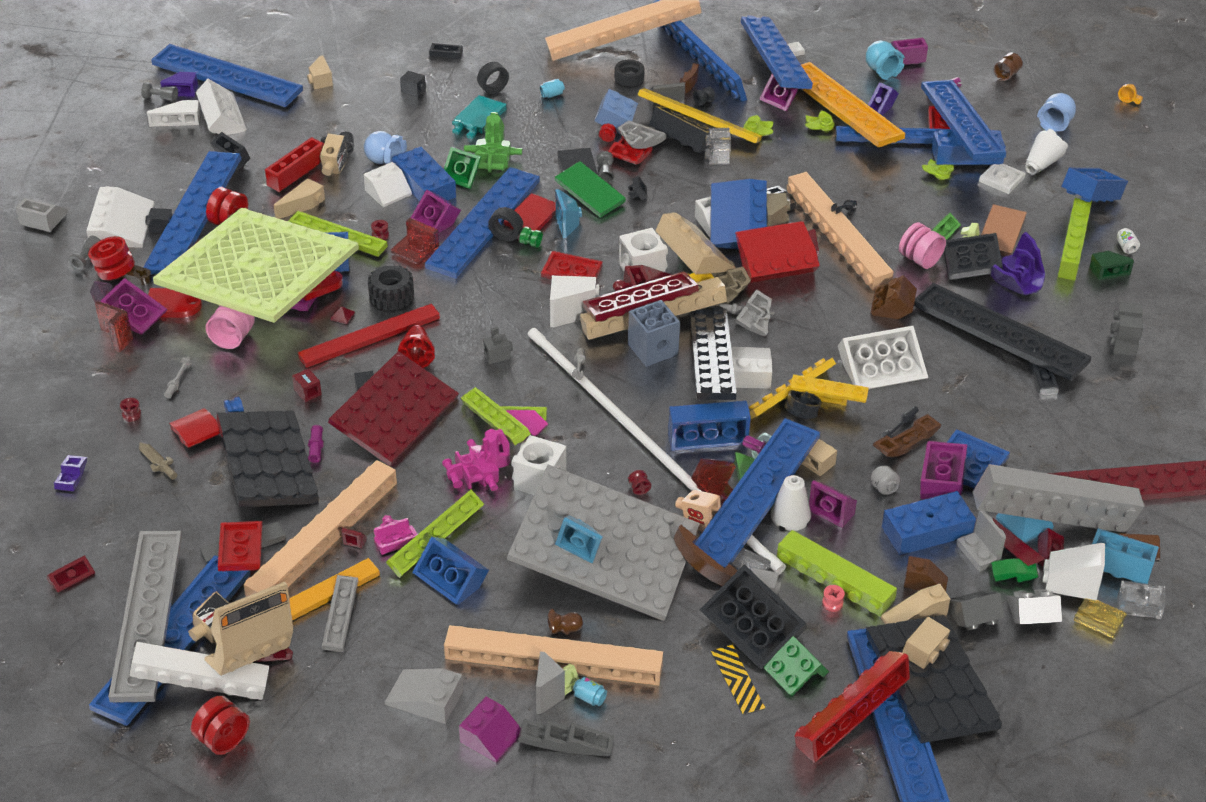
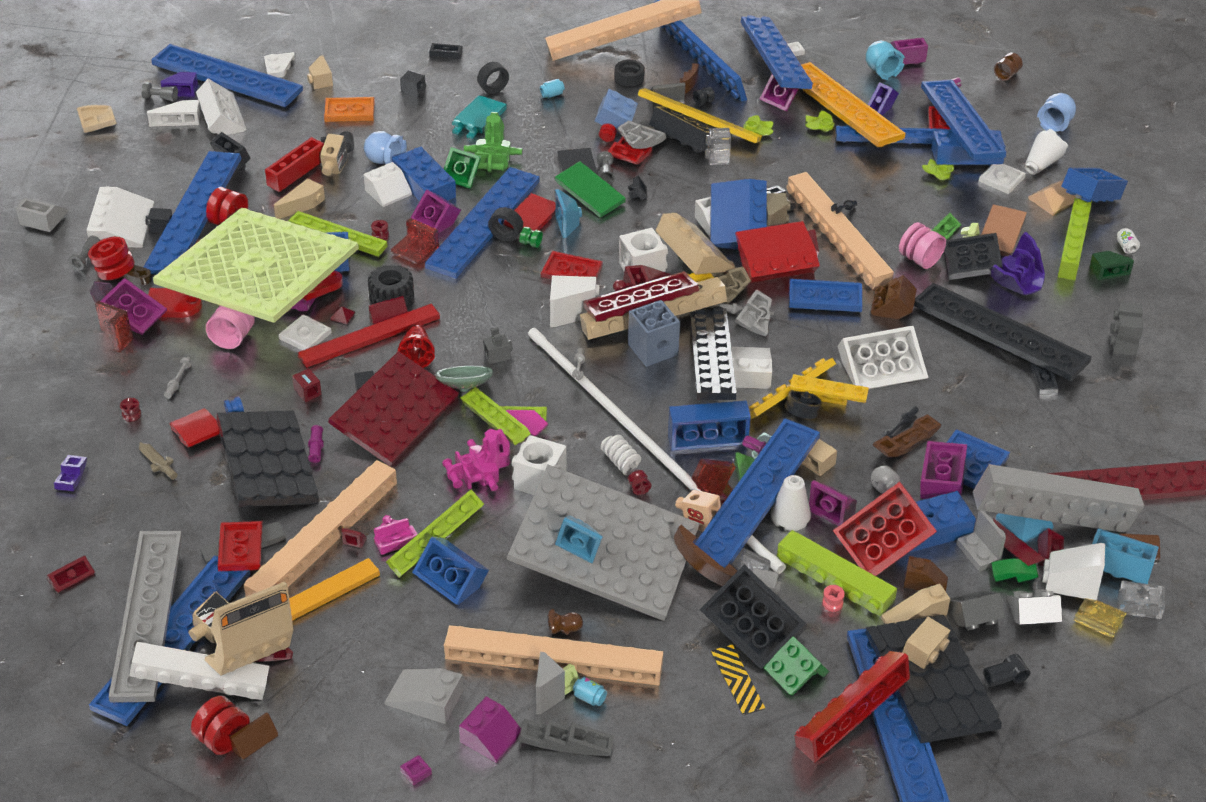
light grey tile [322,575,358,652] -> none
light orange piece [1118,84,1143,104] -> none
none -> tan plate [77,105,117,133]
none -> reddish brown slope [230,712,278,760]
none -> white wing [264,52,295,78]
none -> white tile [279,315,332,350]
none -> orange tile [324,97,375,122]
none -> dark red slope [369,296,407,325]
none -> magenta tile [400,755,432,785]
none -> sand green dish [436,366,493,392]
none -> white piece [601,435,641,476]
none -> blue plate [789,279,862,312]
none -> red slope [833,482,937,576]
none -> black piece [983,654,1031,687]
none -> light nougat slope [1028,180,1076,216]

